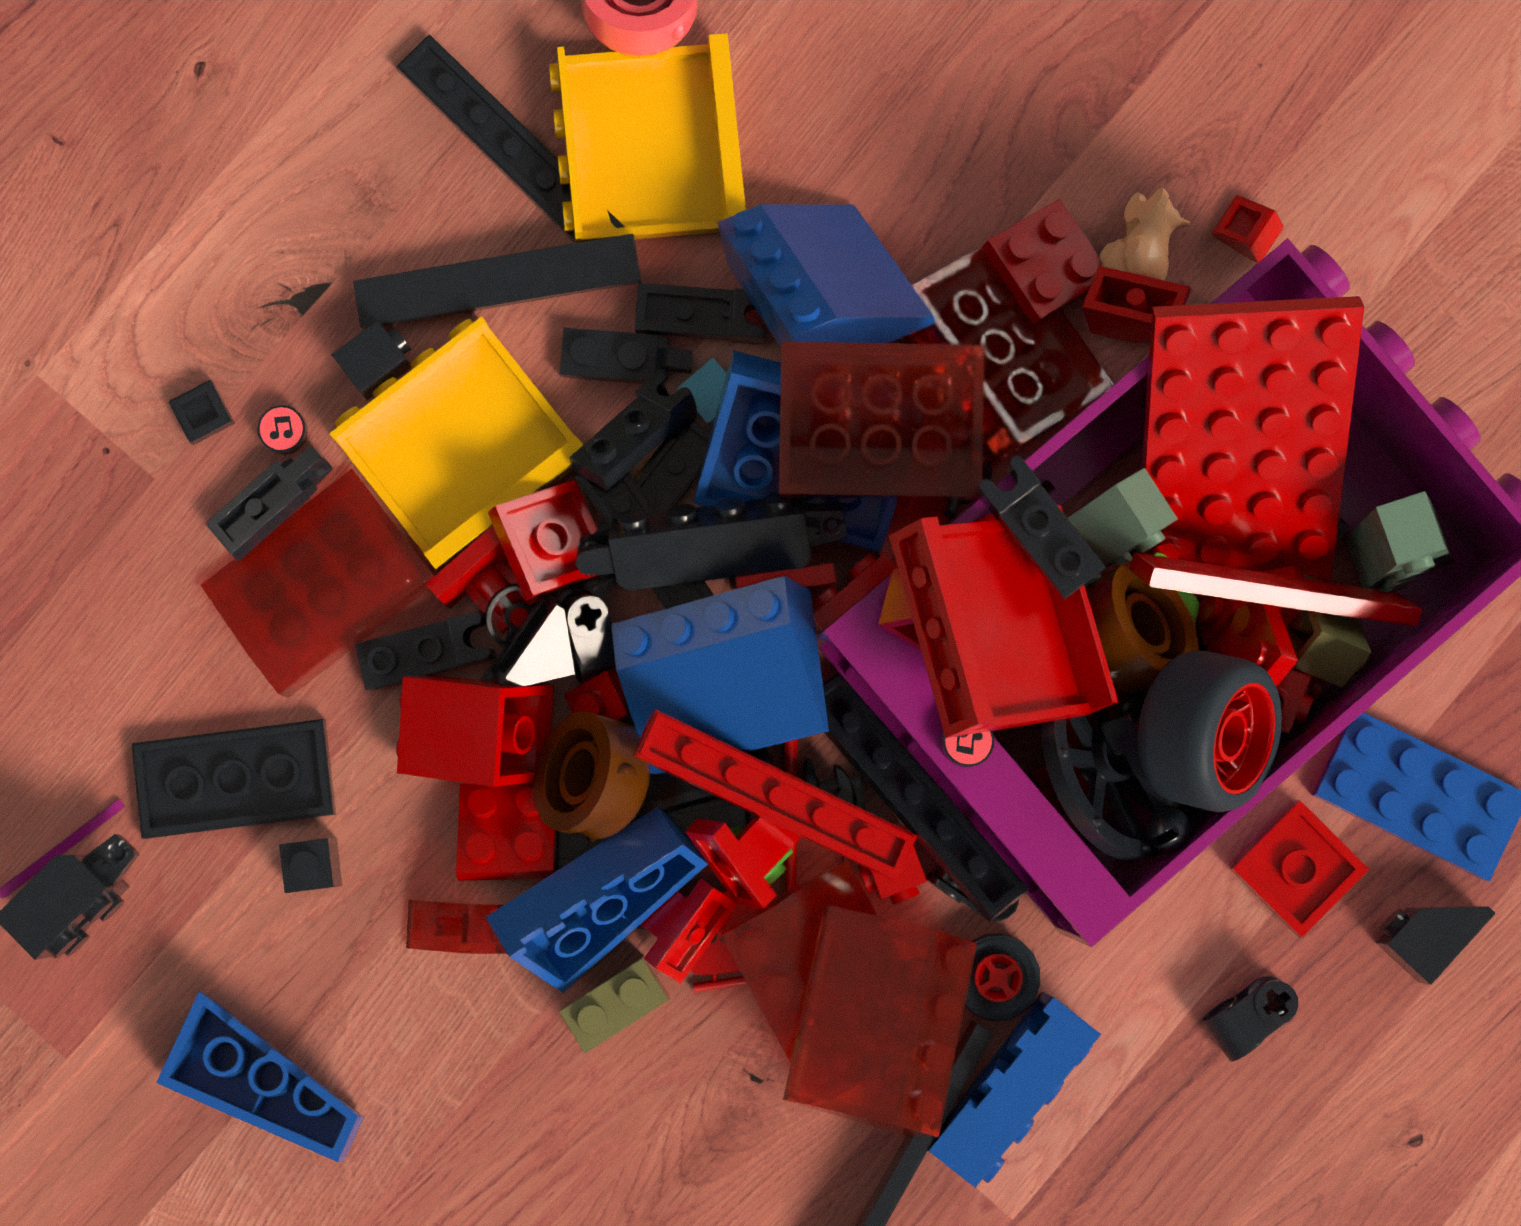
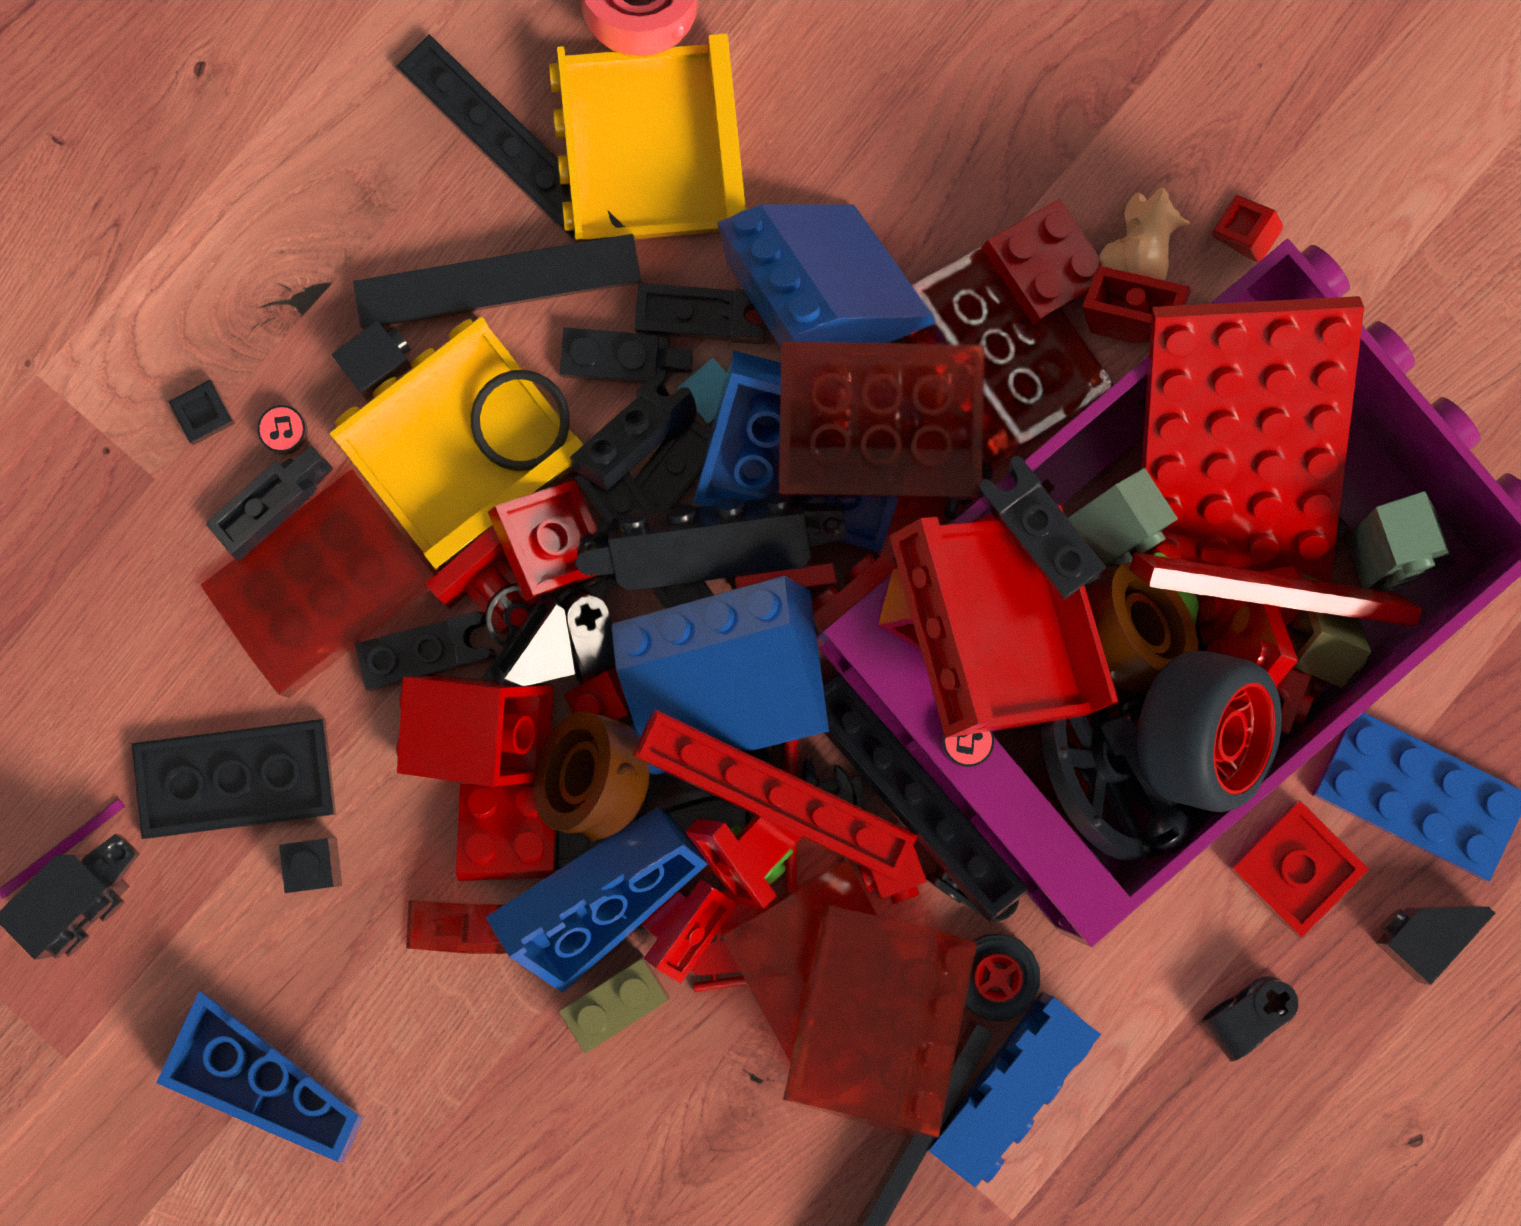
none -> black tyre [470,370,570,471]

